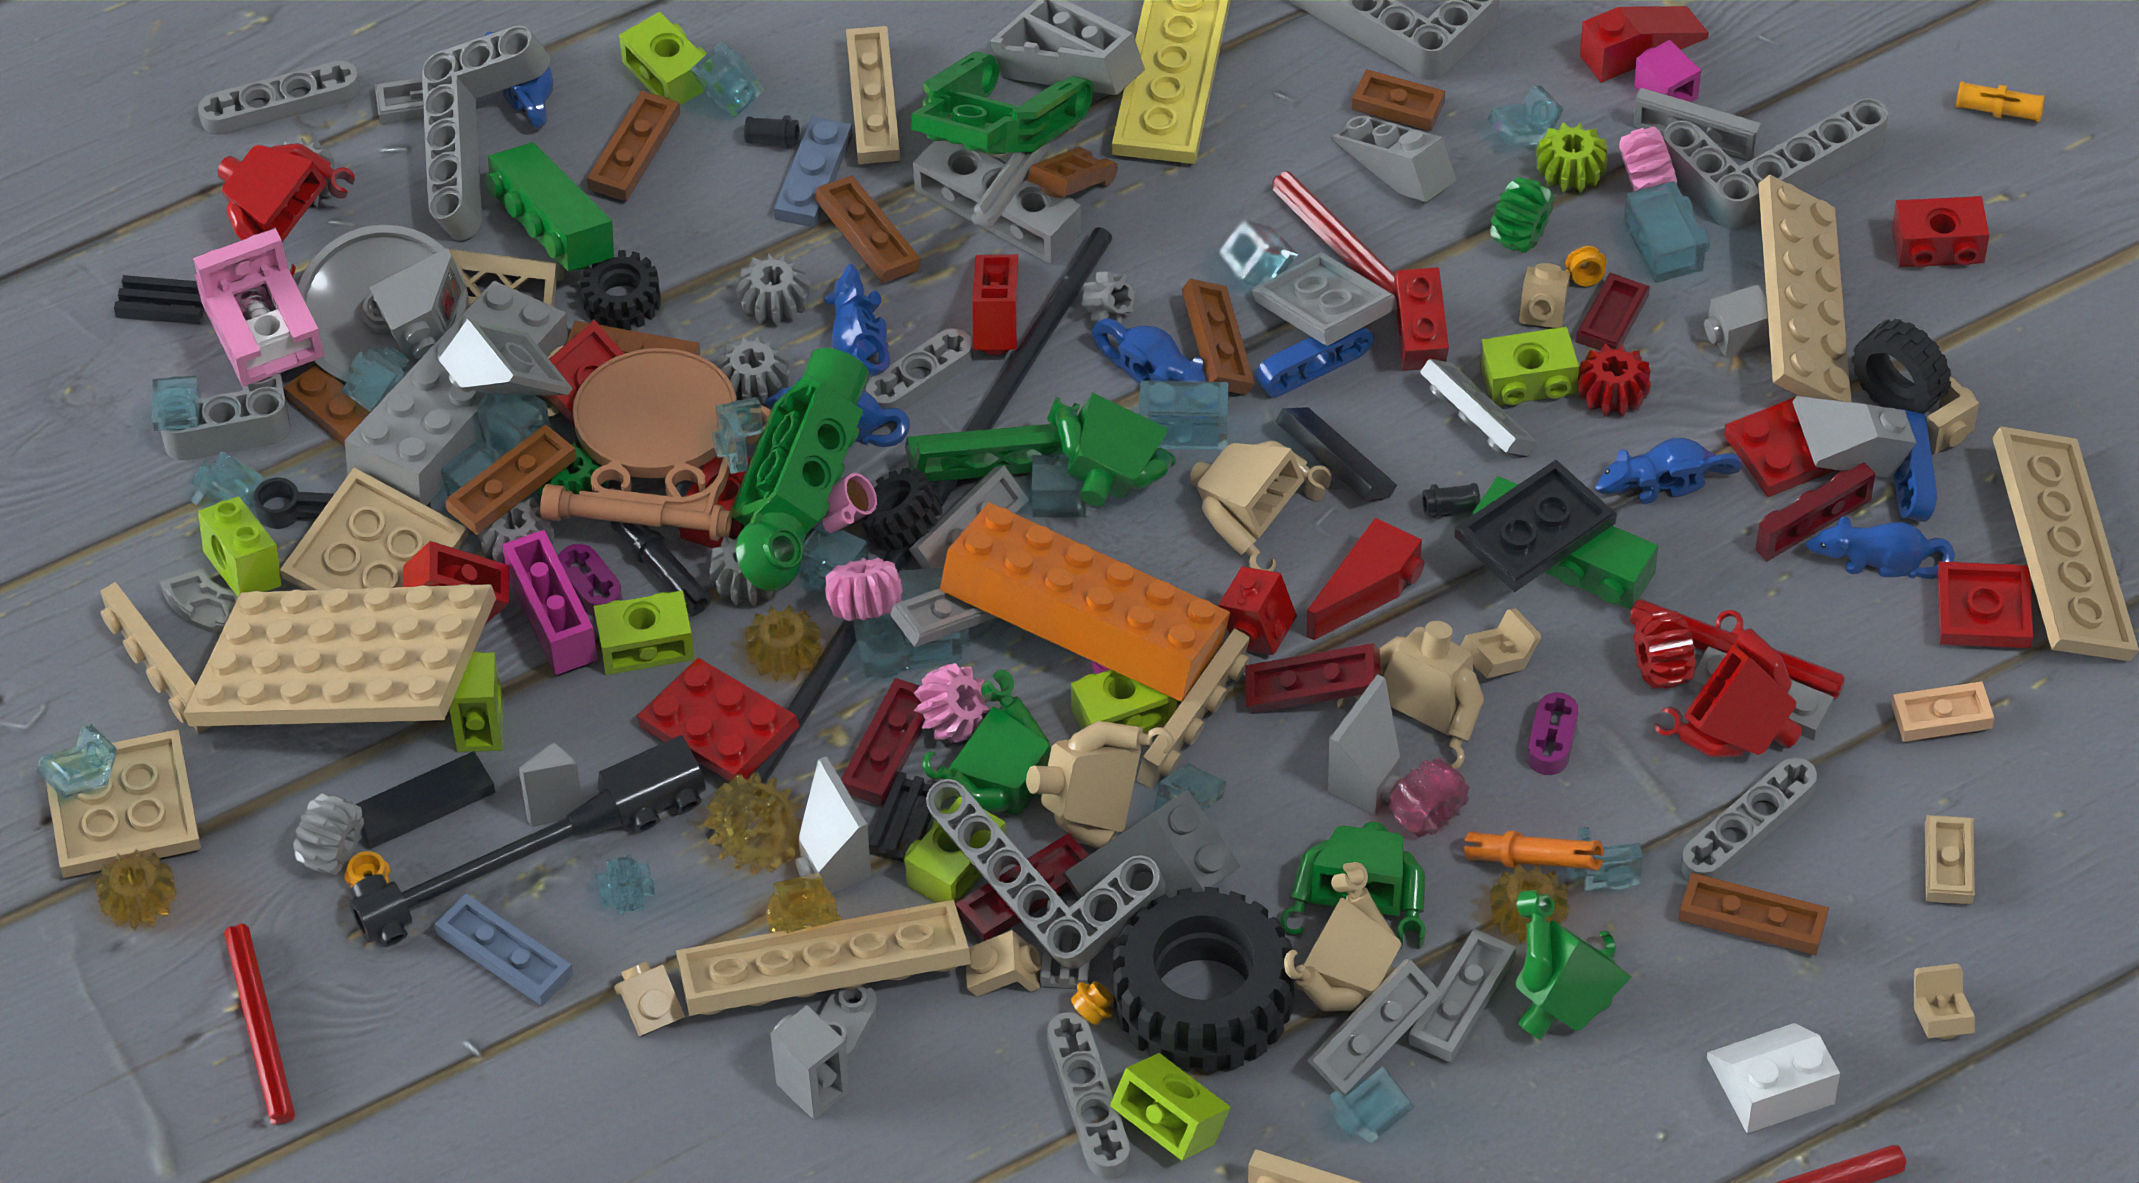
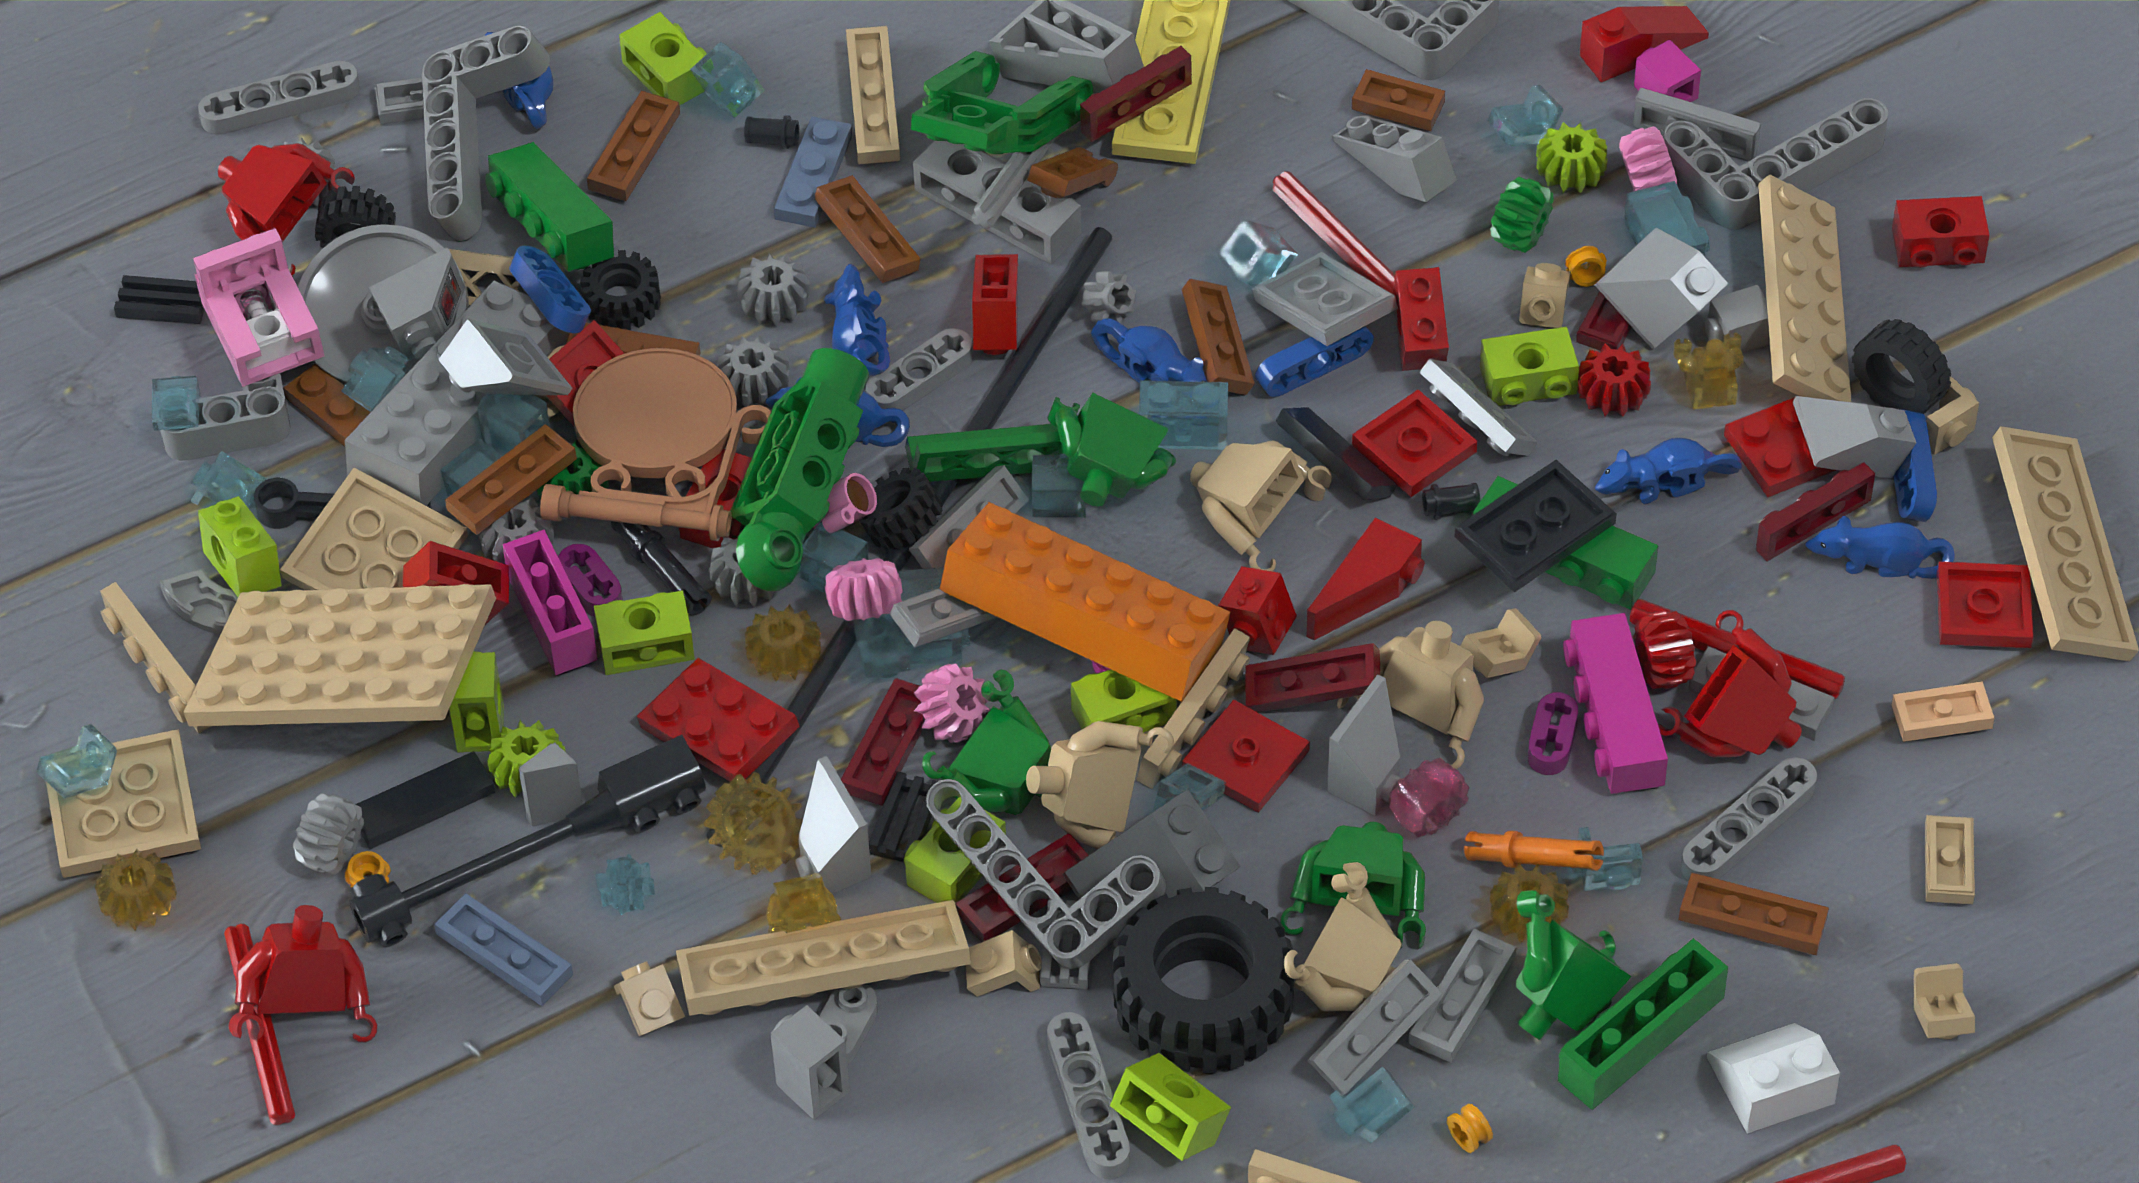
clear light blue bracket [712,397,763,474] -> none
light orange plate [1071,981,1115,1025] -> none
light orange pin [1956,81,2045,122] -> none
none -> red torso [229,905,378,1042]
none -> black tyre [315,186,396,249]
none -> lime gear [487,719,566,798]
none -> blue beam [509,246,591,333]
none -> dark red plate [1080,46,1192,142]
none -> red plate [1182,700,1310,813]
none -> red plate [1352,390,1477,497]
none -> light orange bush [1447,1103,1493,1153]
none -> green brick [1558,938,1728,1110]
none -> dark pink brick [1563,613,1668,794]
none -> light grey slope [1595,228,1729,349]
none -> clear yellow piece [1673,333,1744,410]

